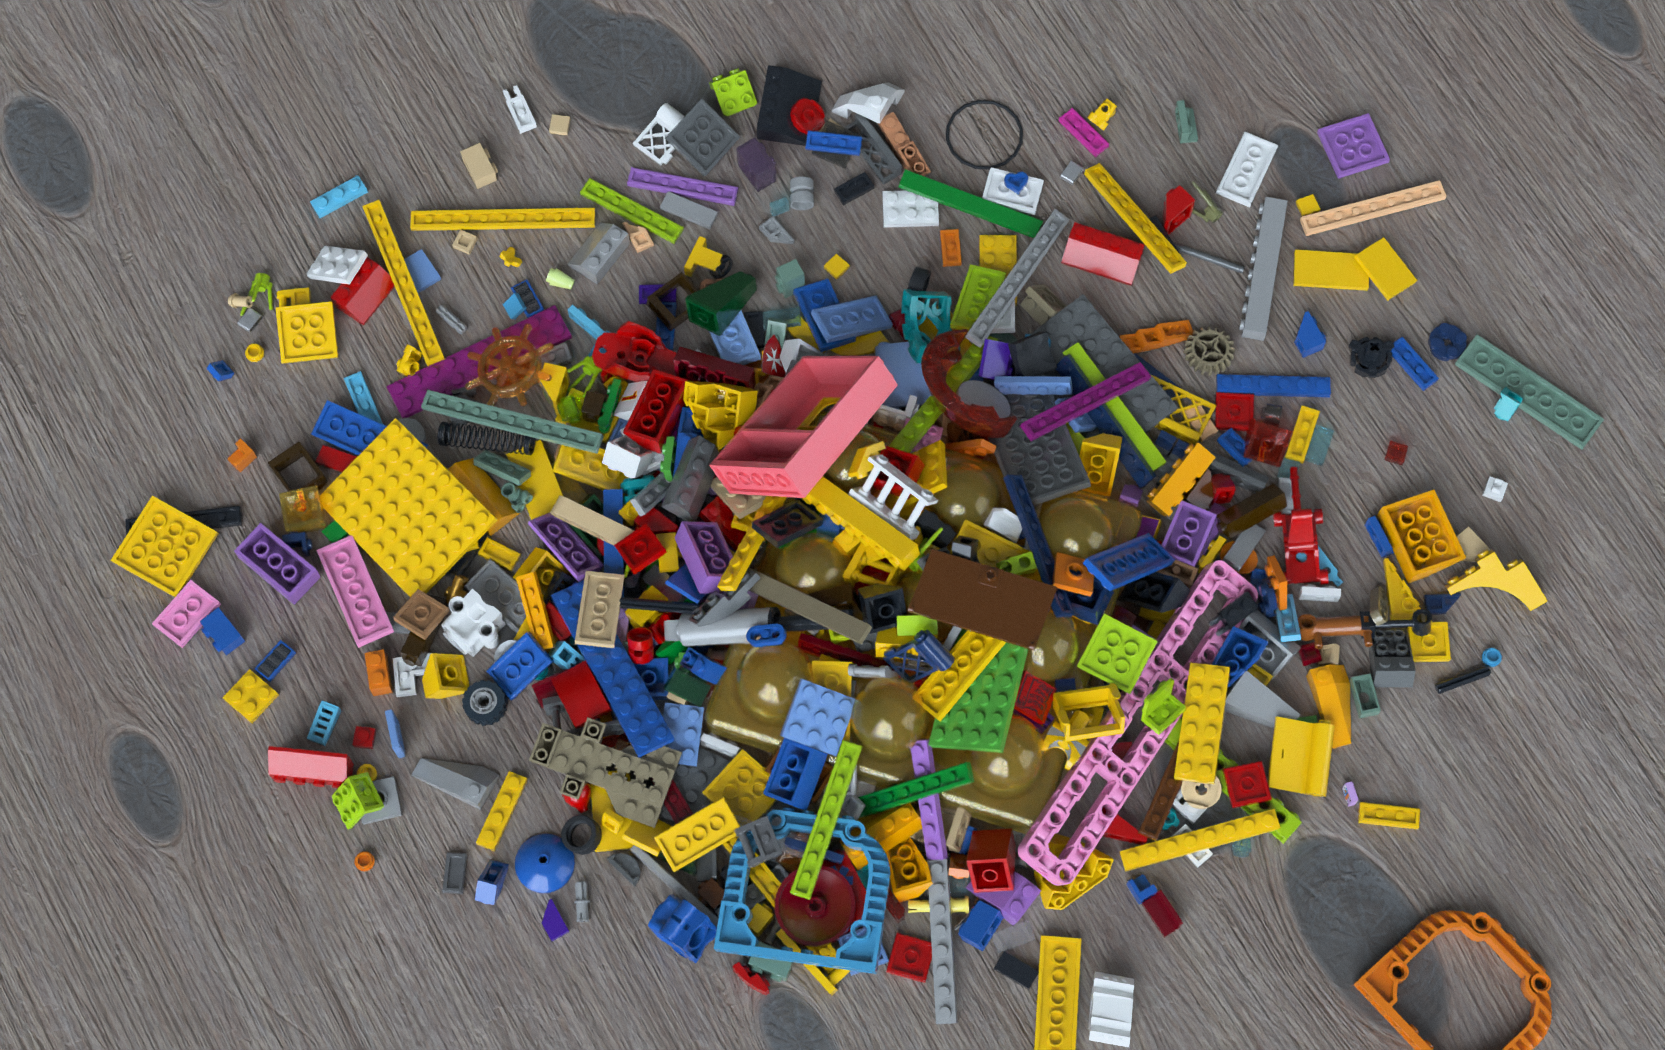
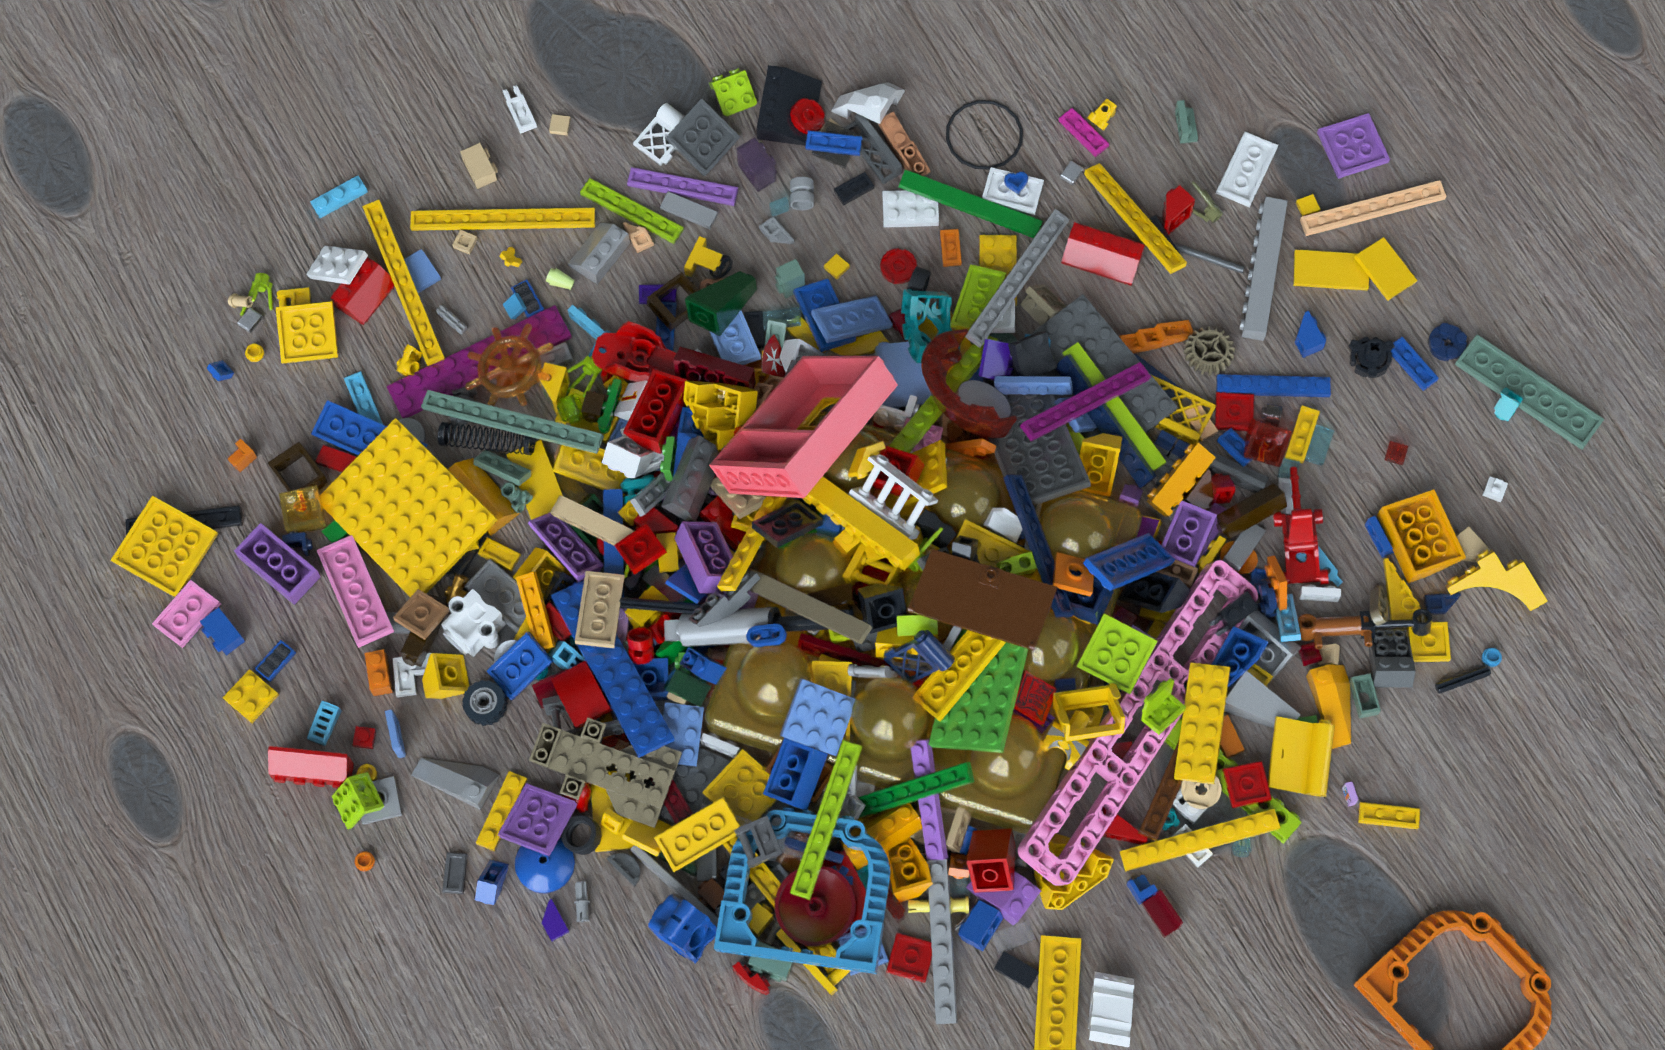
none -> medium lavender plate [498,783,577,856]
none -> red tile [880,248,917,284]
none -> orange tile [1220,715,1245,758]

